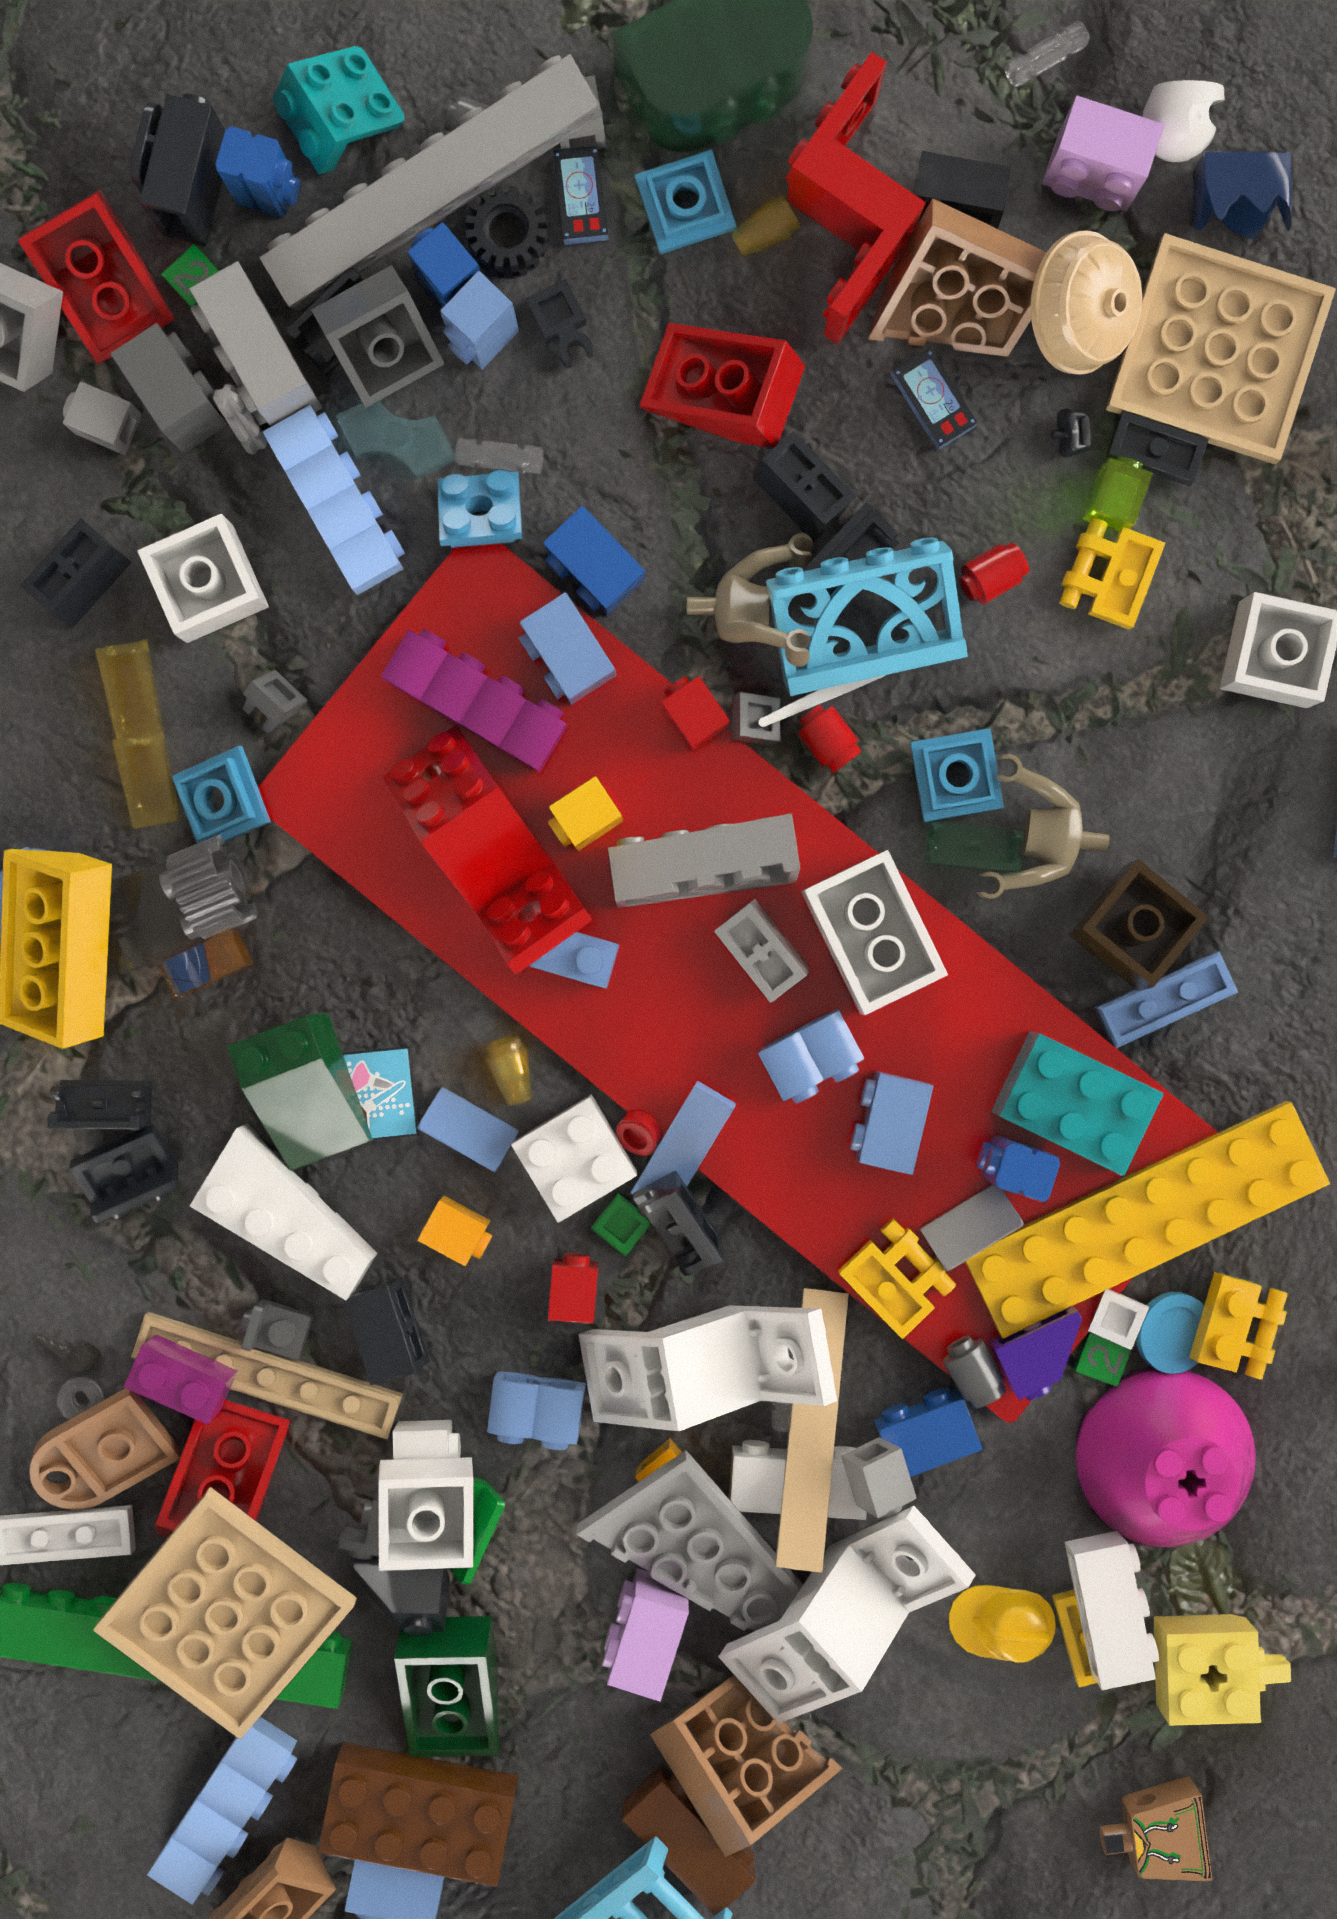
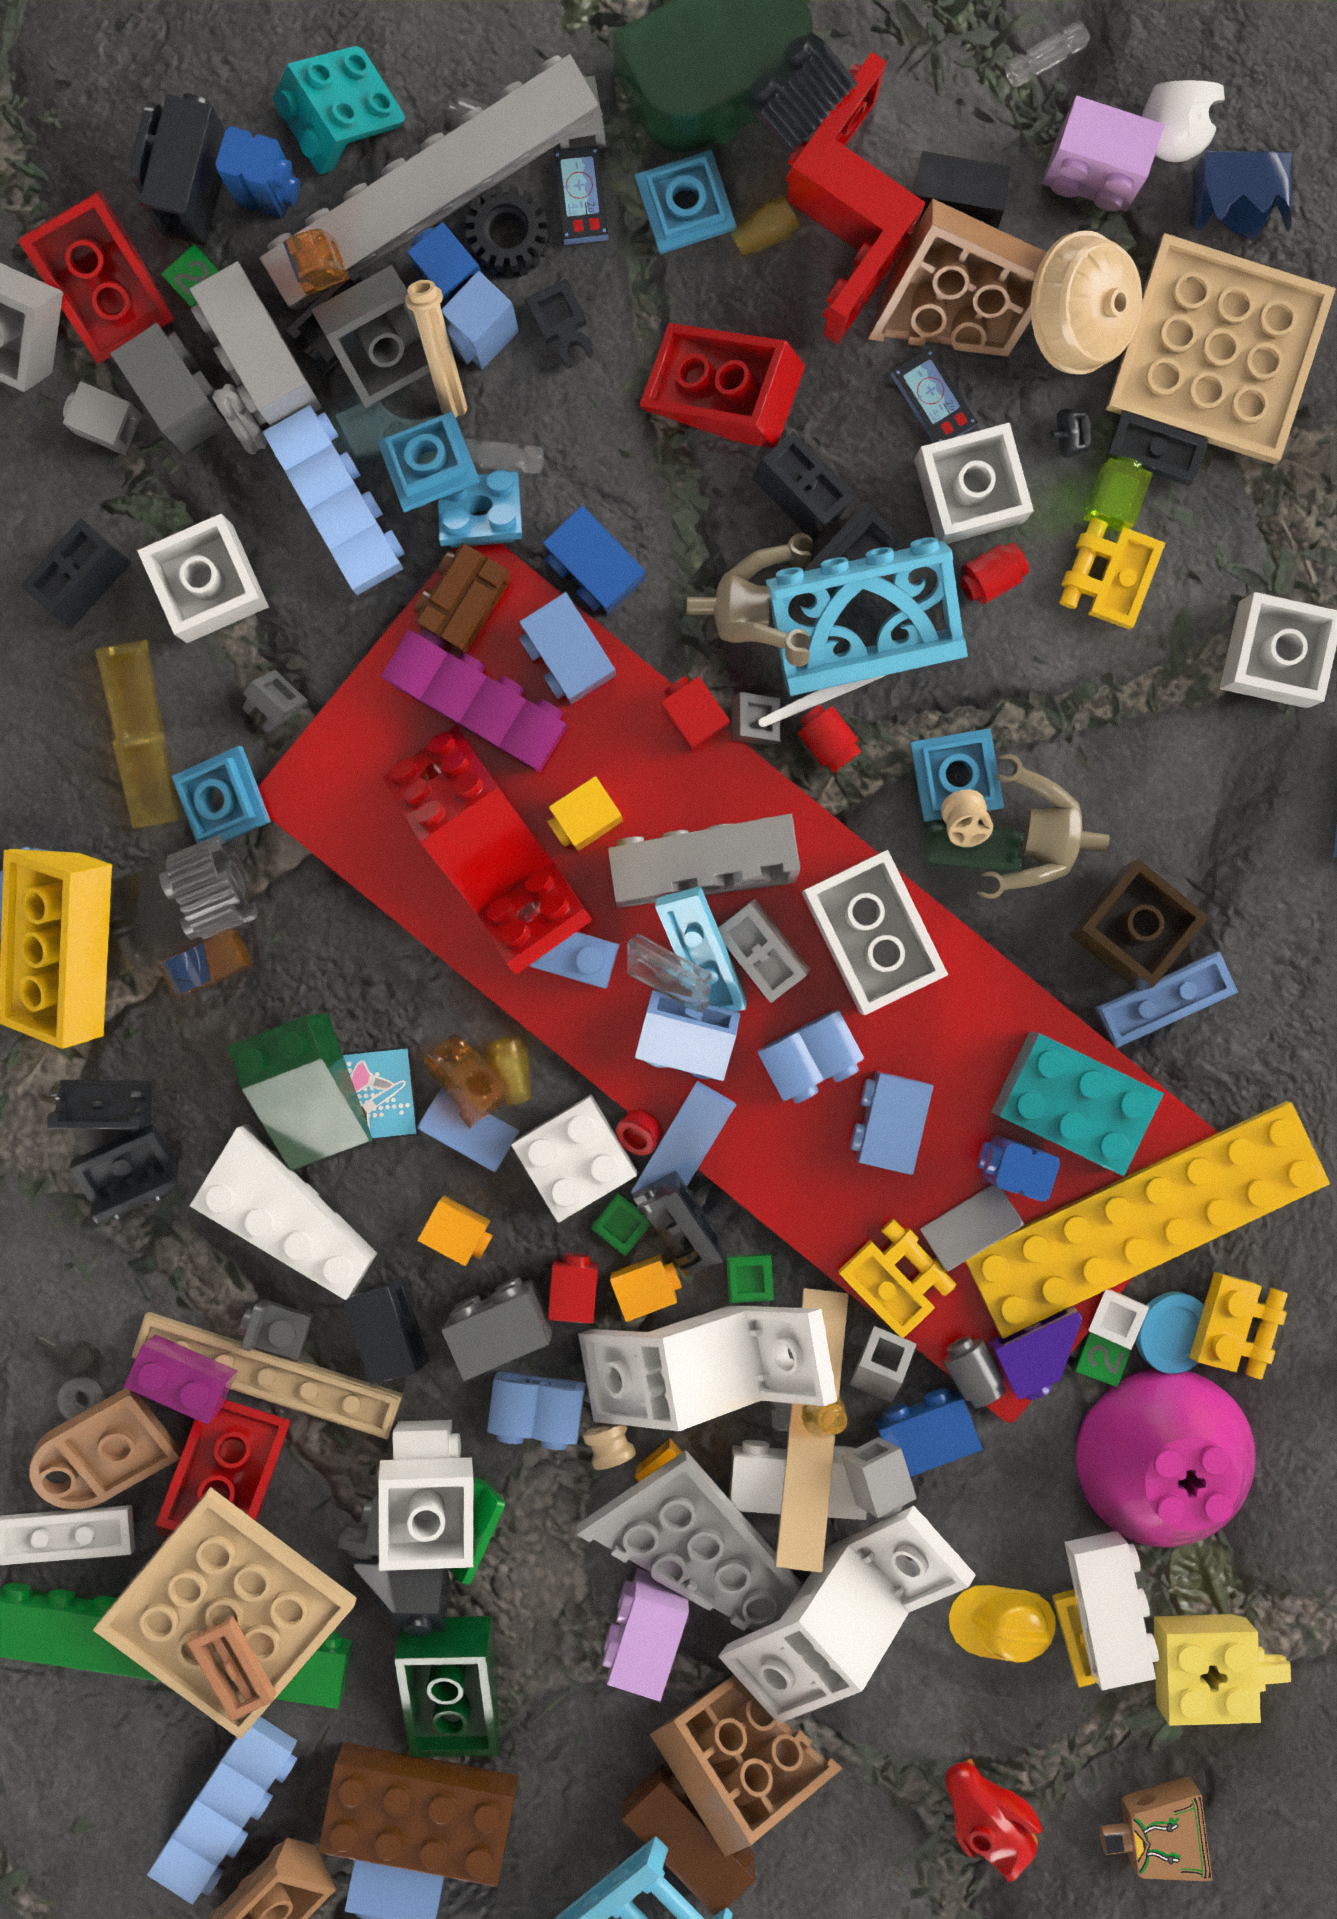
none -> nougat tile [187,1615,276,1721]
none -> clear orange leg [283,229,350,295]
none -> dark azure piece [377,411,480,513]
none -> tan axle [405,280,467,417]
none -> reddish brown brick [414,543,512,653]
none -> clear orange leg [423,1034,509,1128]
none -> dark grey brick [441,1277,554,1381]
none -> tan wheel [583,1423,636,1470]
none -> light orange brick [610,1254,682,1322]
none -> clear tile [627,933,711,1014]
none -> brick [635,990,740,1081]
none -> medium azure plate [655,886,747,1012]
none -> green tile [726,1253,774,1303]
none -> black brick [743,31,857,153]
none -> clear yellow cone [801,1396,847,1438]
none -> light grey brick [849,1326,917,1403]
none -> white brick [914,422,1034,544]
none -> tan wheel [941,789,993,847]
none -> red animal [945,1758,1042,1882]

